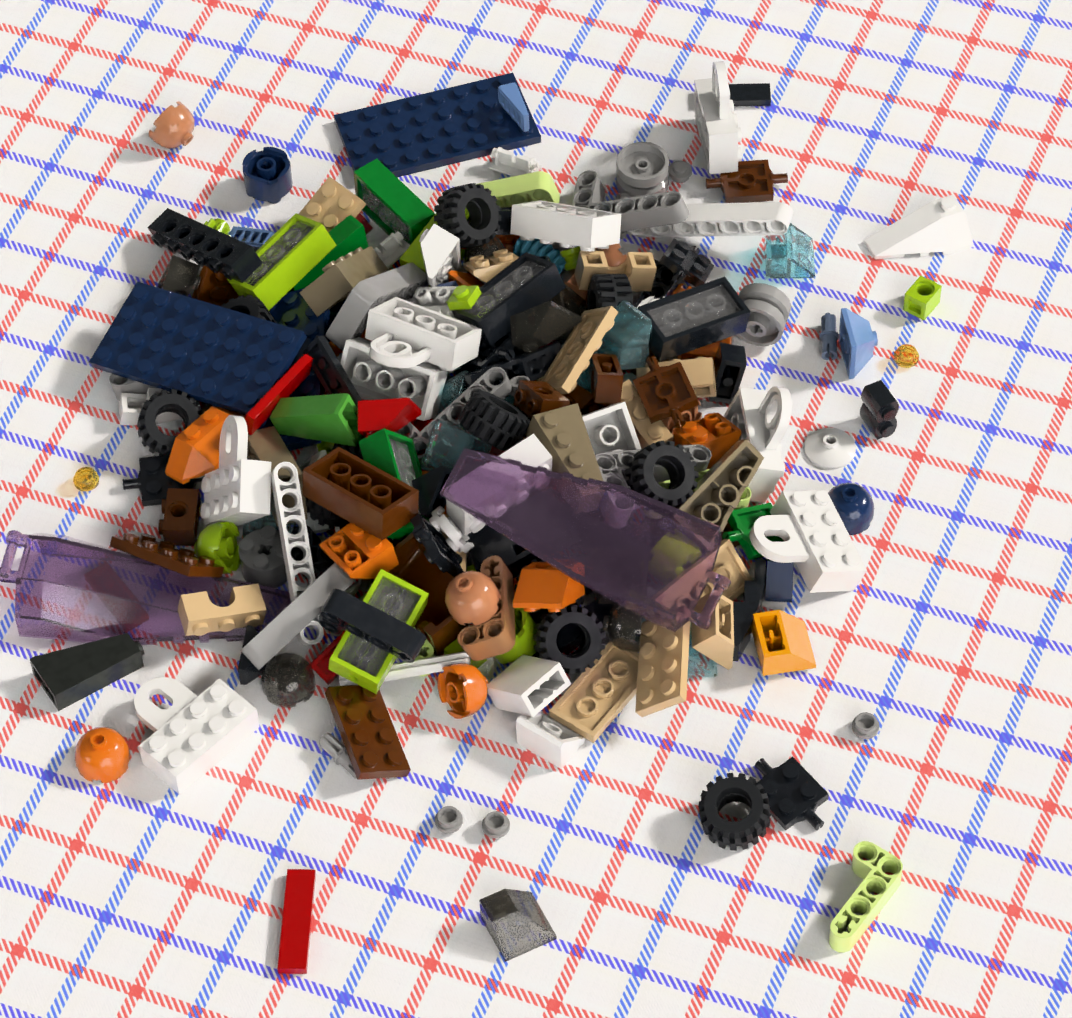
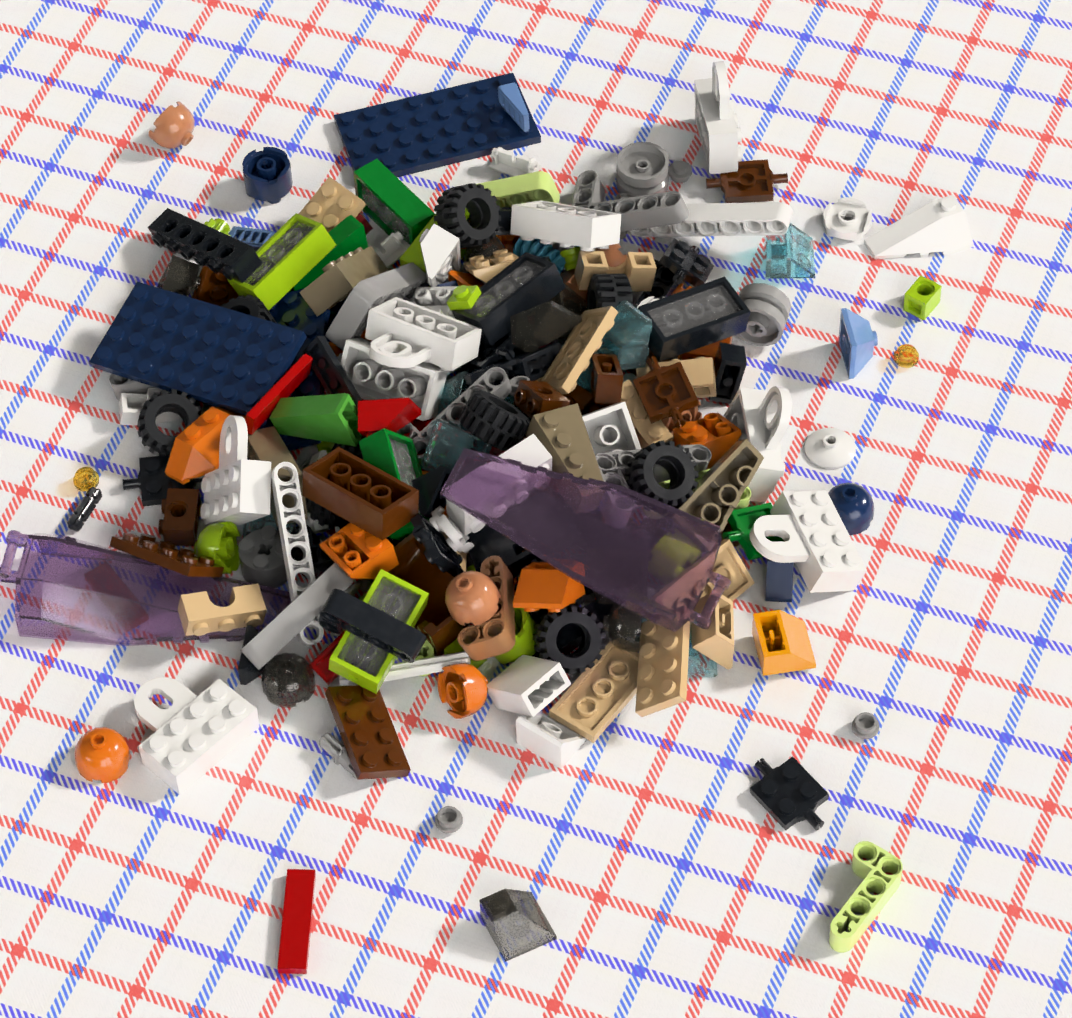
pearl dark grey slope [30,633,145,711] -> none
light grey plate [482,811,510,838] -> none
black tyre [698,773,771,851] -> none
black tile [729,83,771,106] -> none
black slope [733,559,766,661] -> none
sand blue axle [819,313,839,360] -> none
black brick [860,380,899,440] -> none
none -> black axle [67,487,102,532]
none -> white plate [823,197,872,241]

